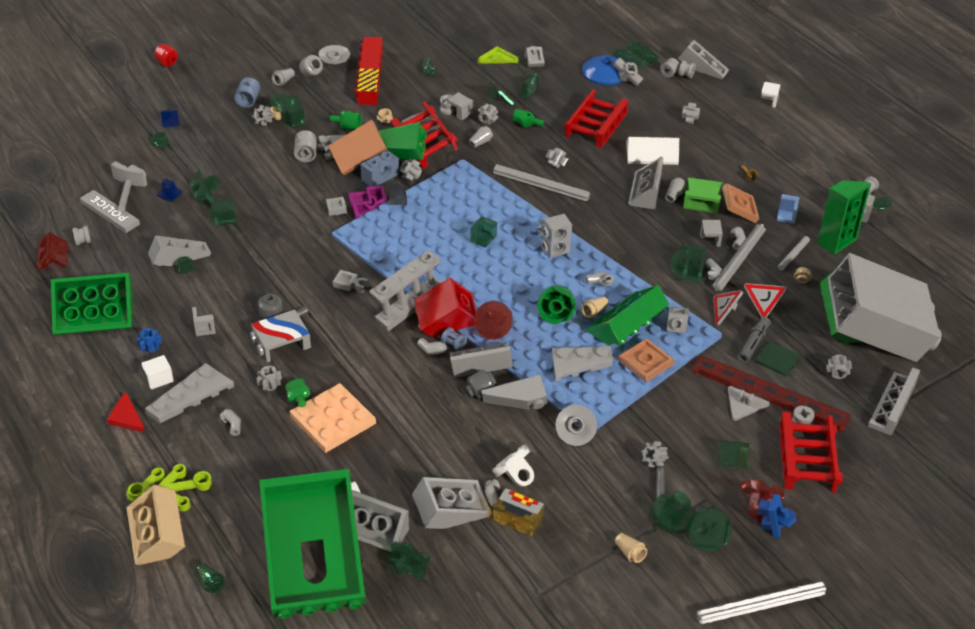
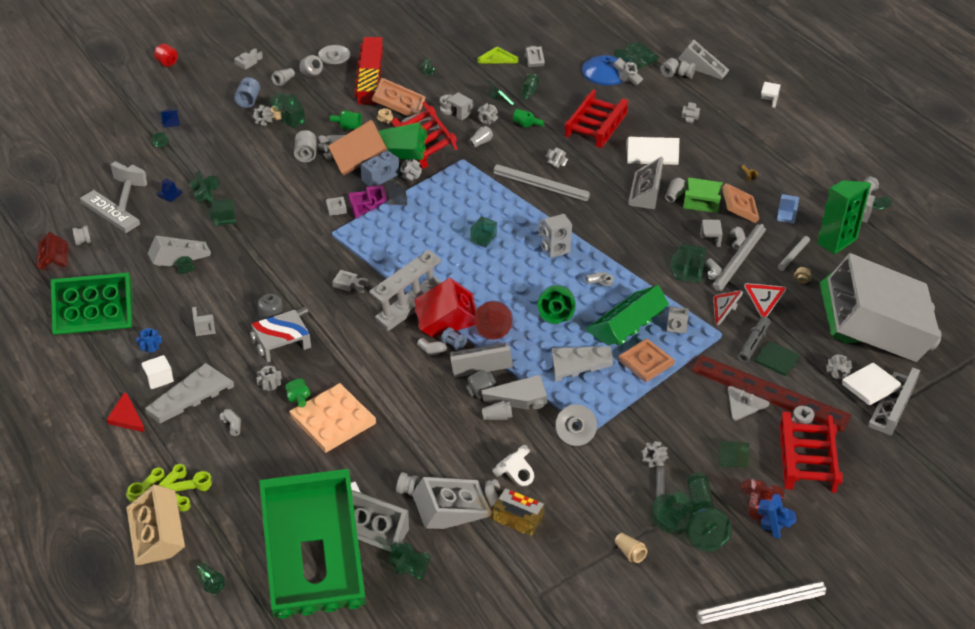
tan cone [581,297,609,318] -> none
none -> light grey plate [234,49,263,70]
none -> nougat tile [372,78,426,117]
none -> light grey wheel [396,472,420,497]
none -> light grey cone [482,400,513,420]
none -> clear green piece [687,473,714,515]
none -> white tile [842,363,901,405]

